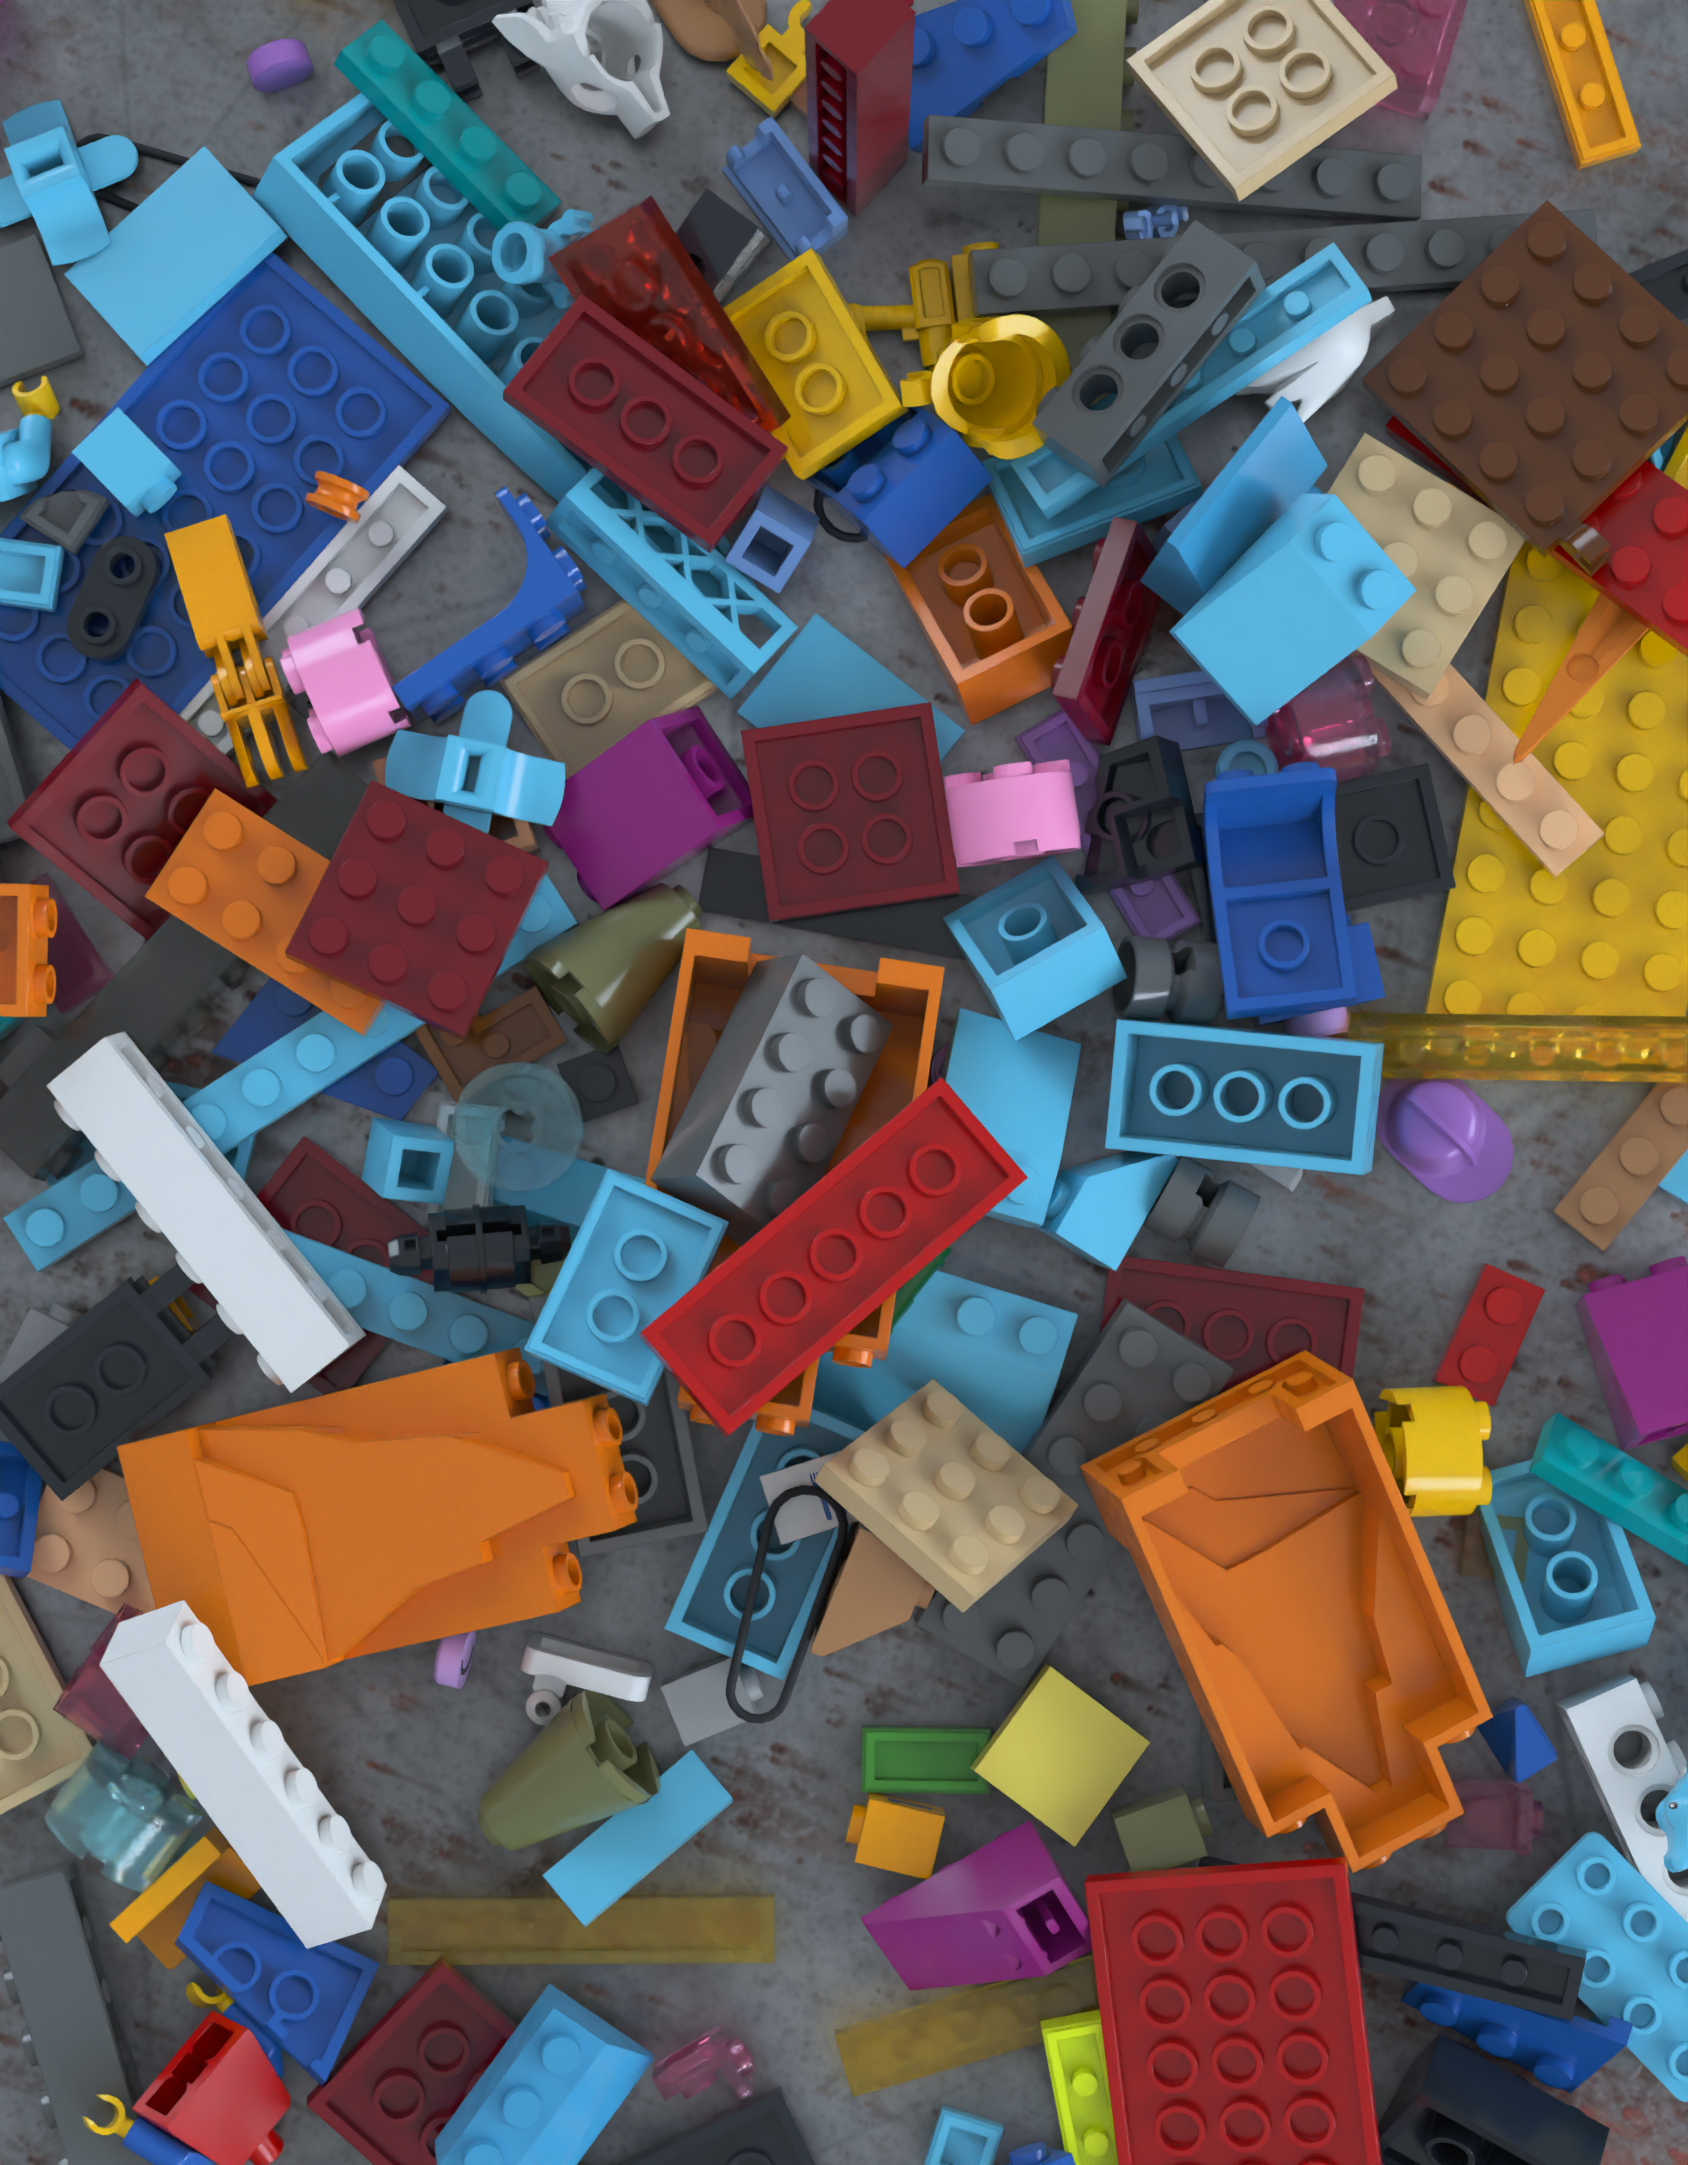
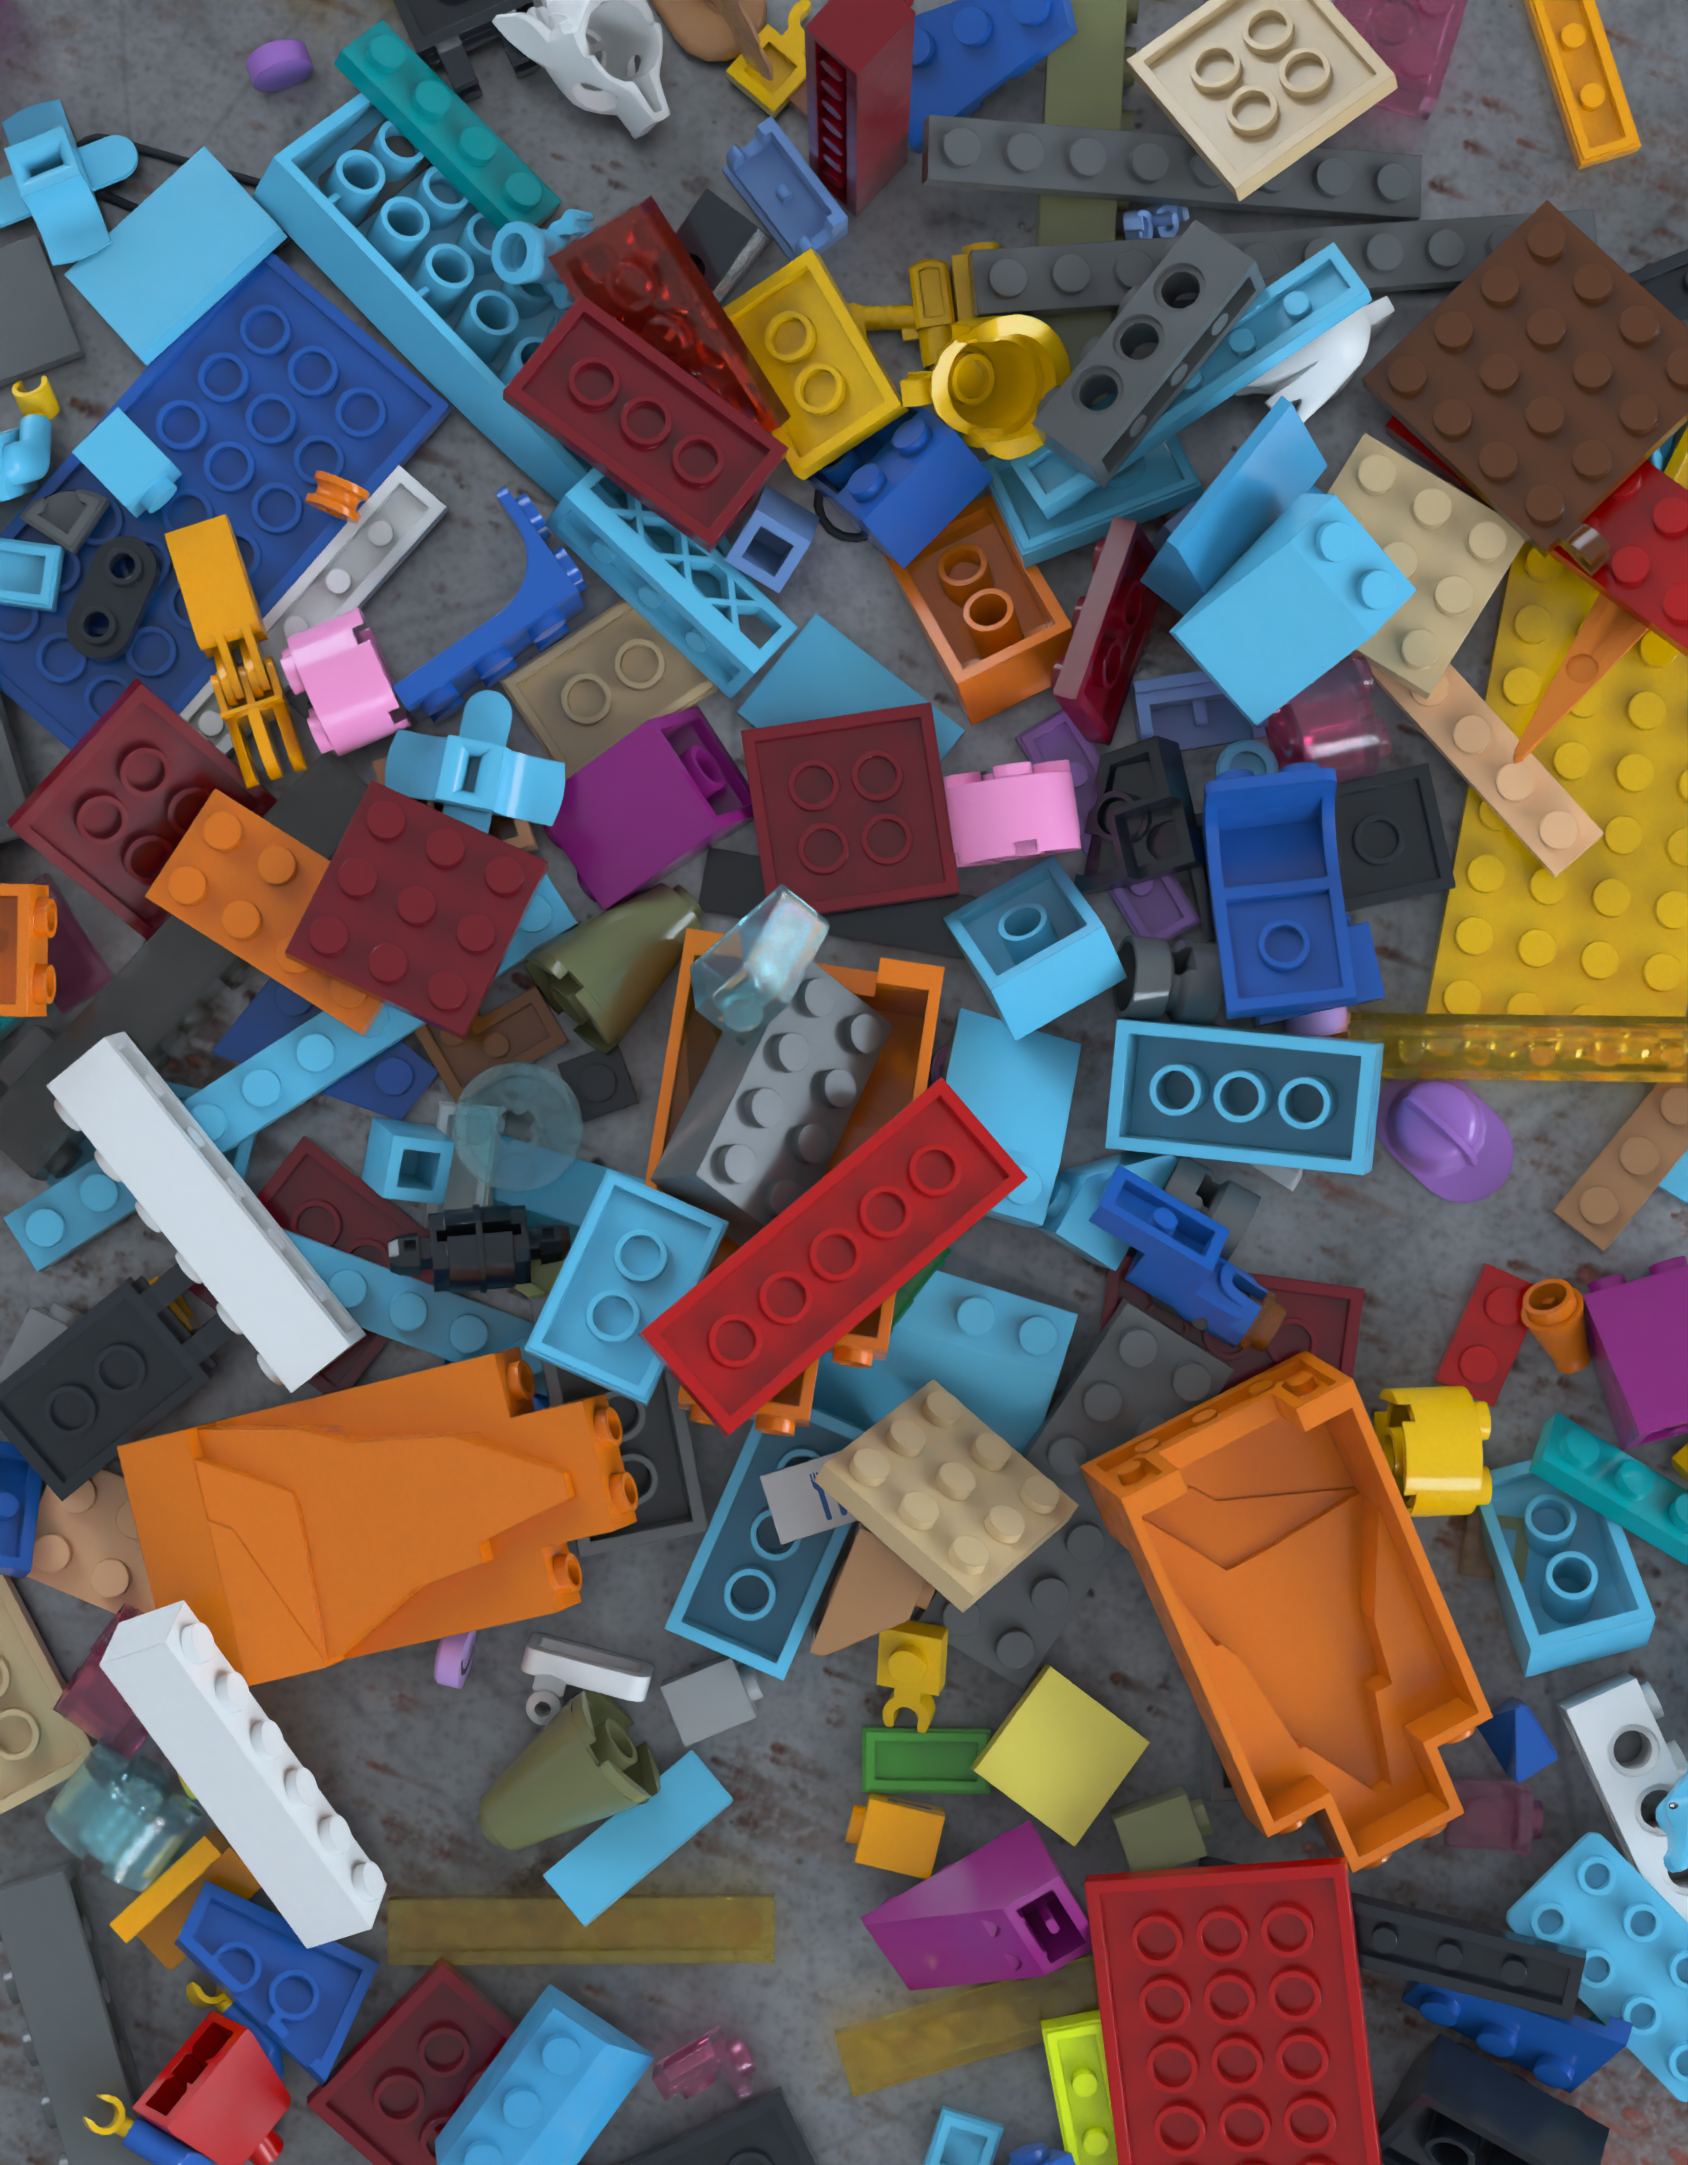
black piece [725,1485,848,1724] -> none
none -> clear light blue slope [690,884,829,1046]
none -> yellow plate [876,1620,948,1733]
none -> blue plate [1089,1164,1287,1353]
none -> orange cone [1521,1278,1592,1374]

